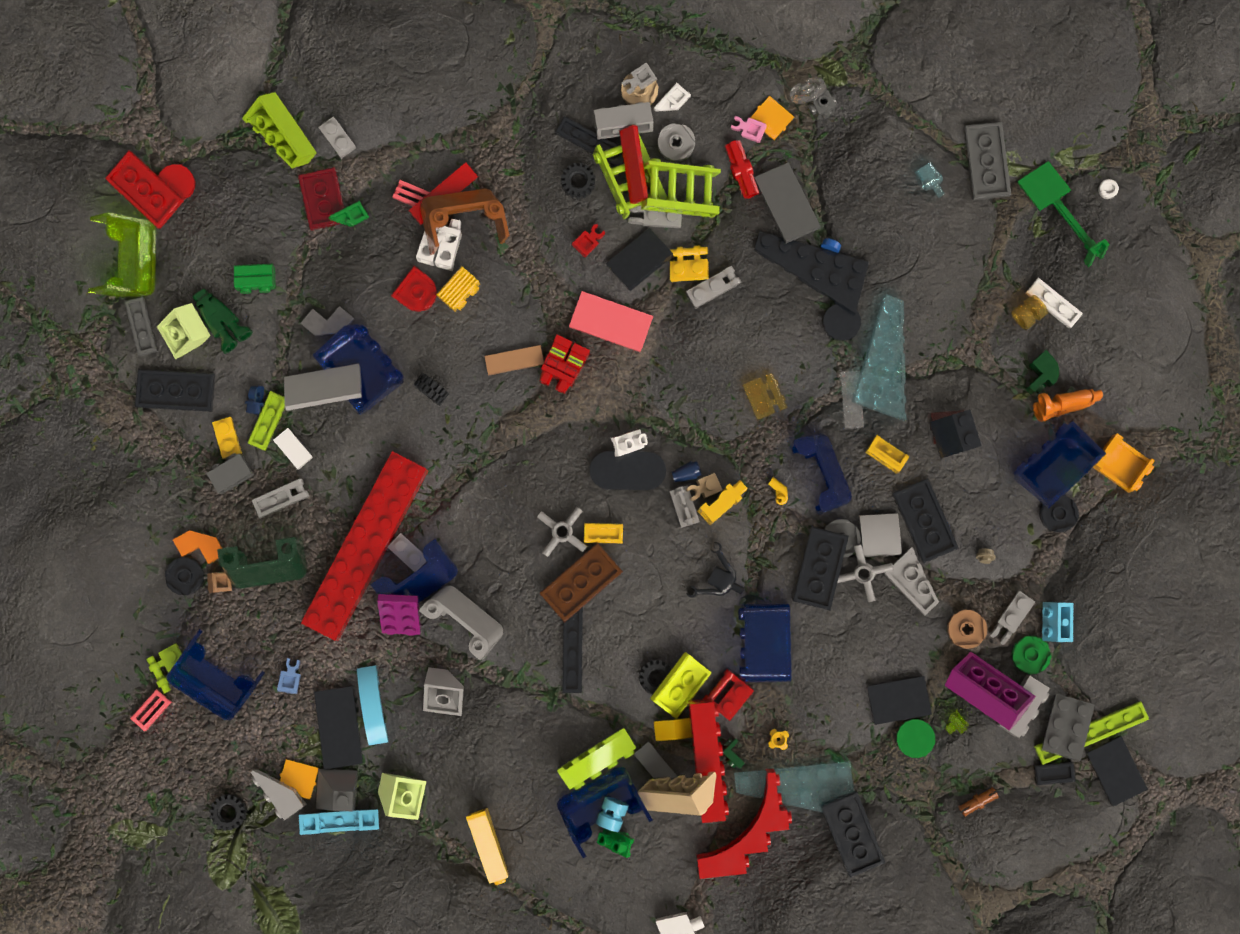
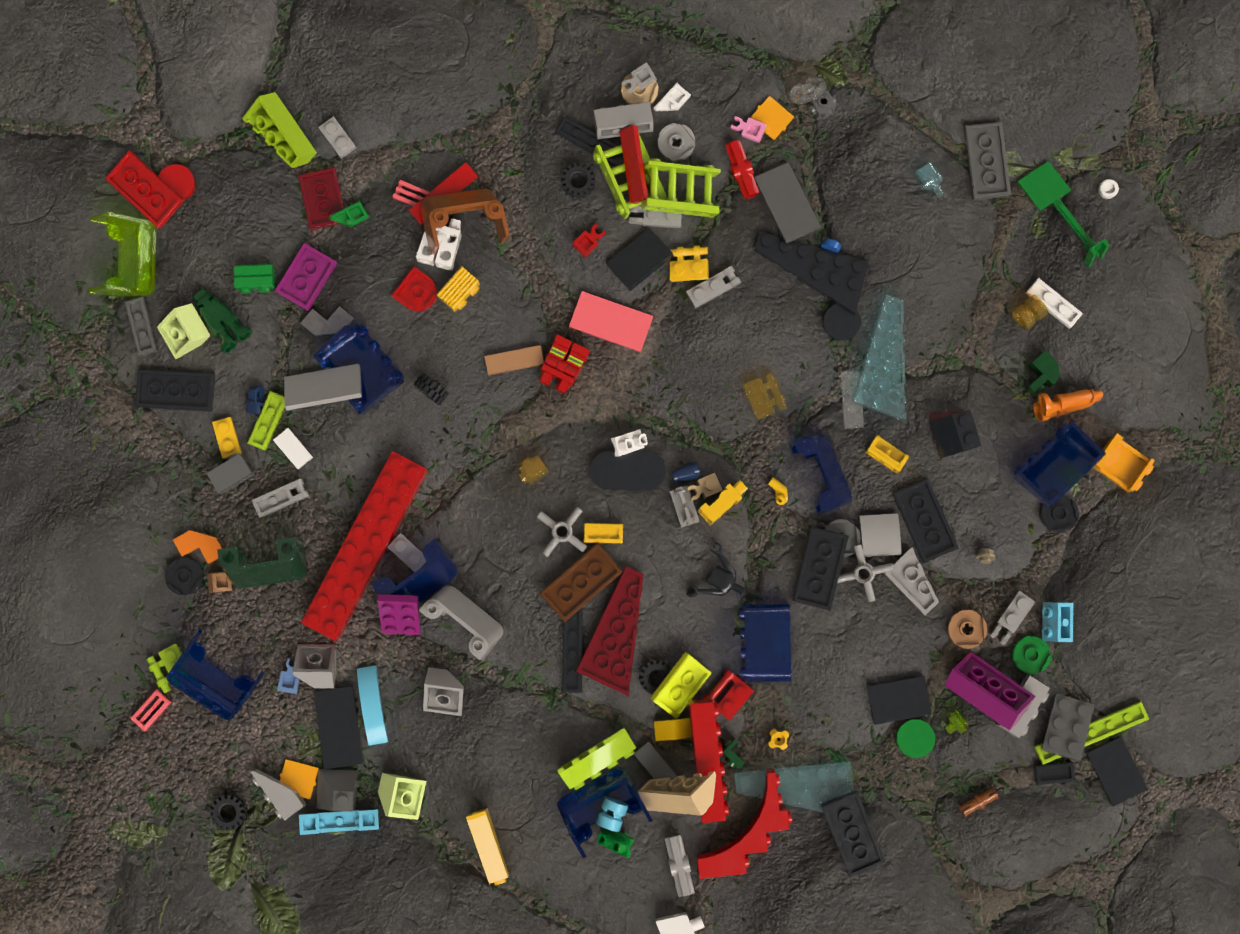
none -> magenta plate [275,243,338,311]
none -> light grey slope [293,644,337,688]
none -> clear yellow brick [518,455,549,486]
none -> dark red wing [576,566,644,697]
none -> light grey piece [665,834,695,897]

